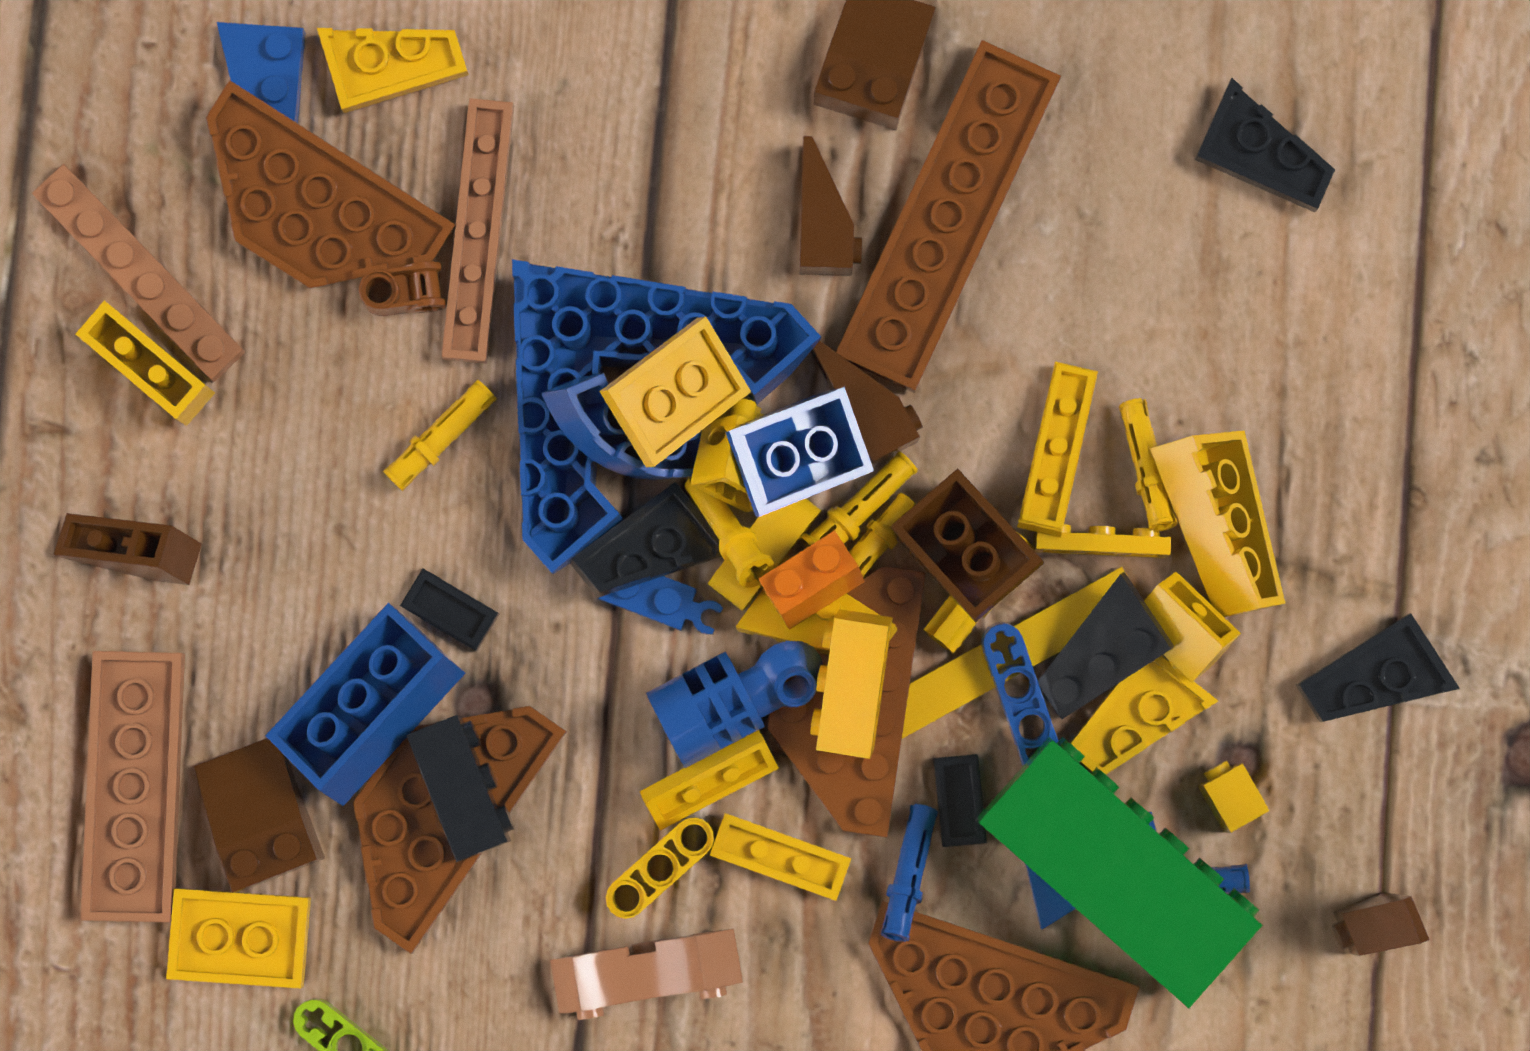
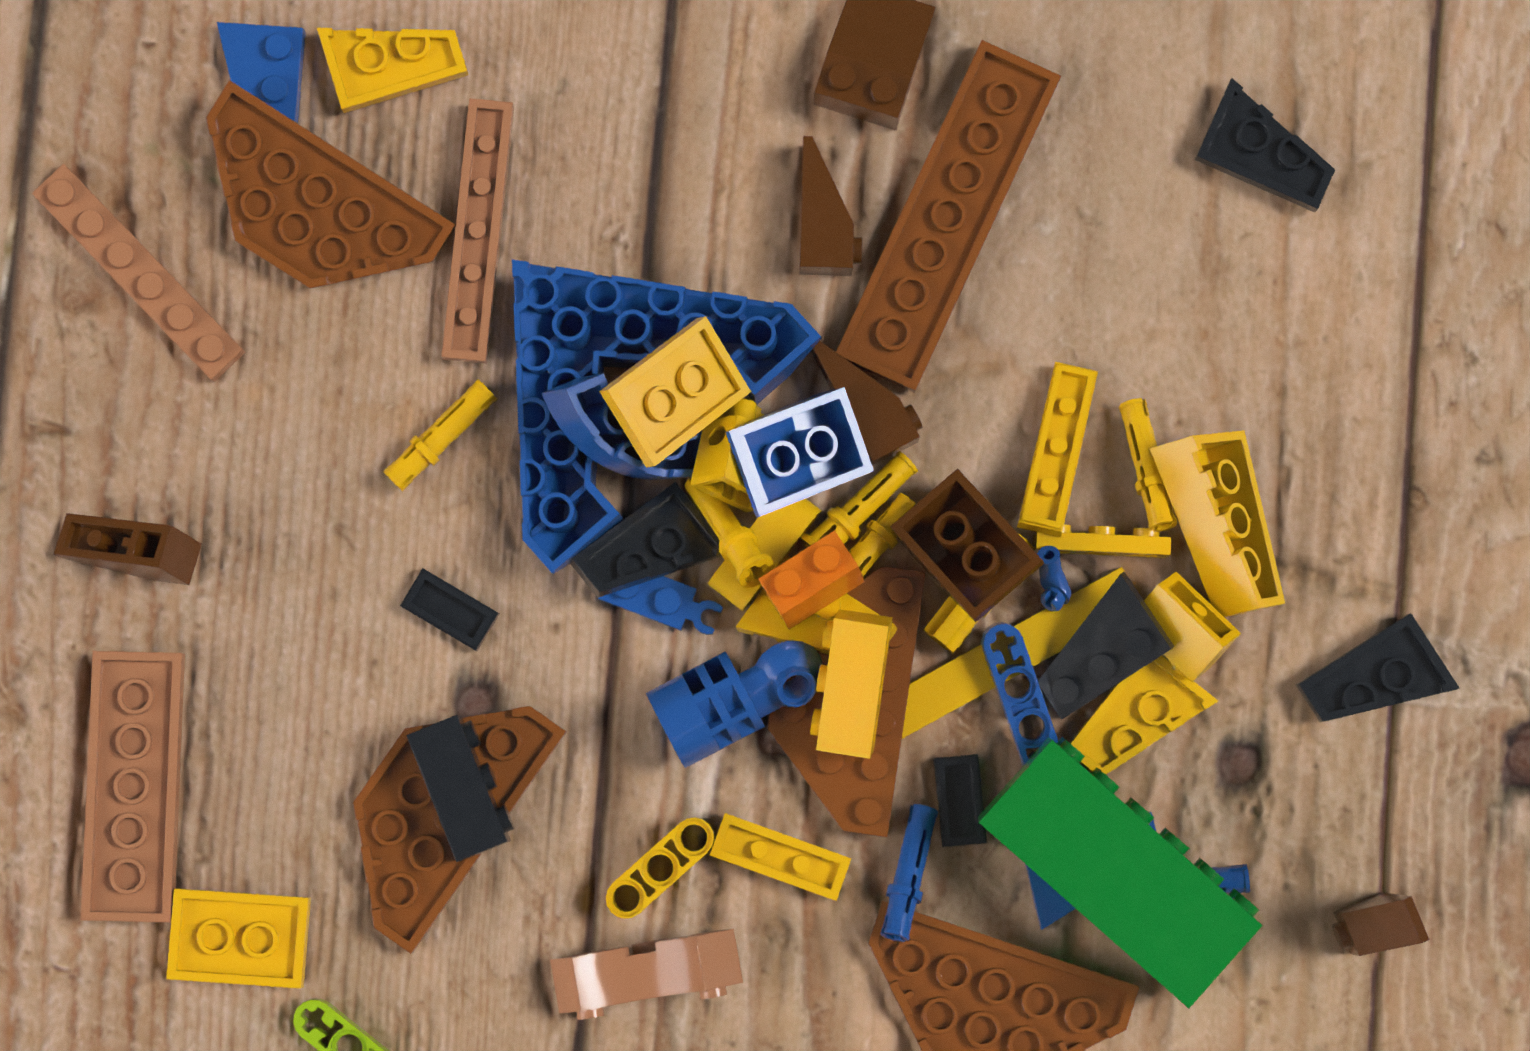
yellow brick [75,300,215,426] -> none
reddish brown slope [194,738,325,893] -> none
blue brick [265,603,466,806] -> none
dark orange piece [359,261,447,316] -> none
yellow plate [639,730,779,831] -> none
yellow brick [1198,760,1270,833] -> none
none -> blue arm [1037,546,1071,612]

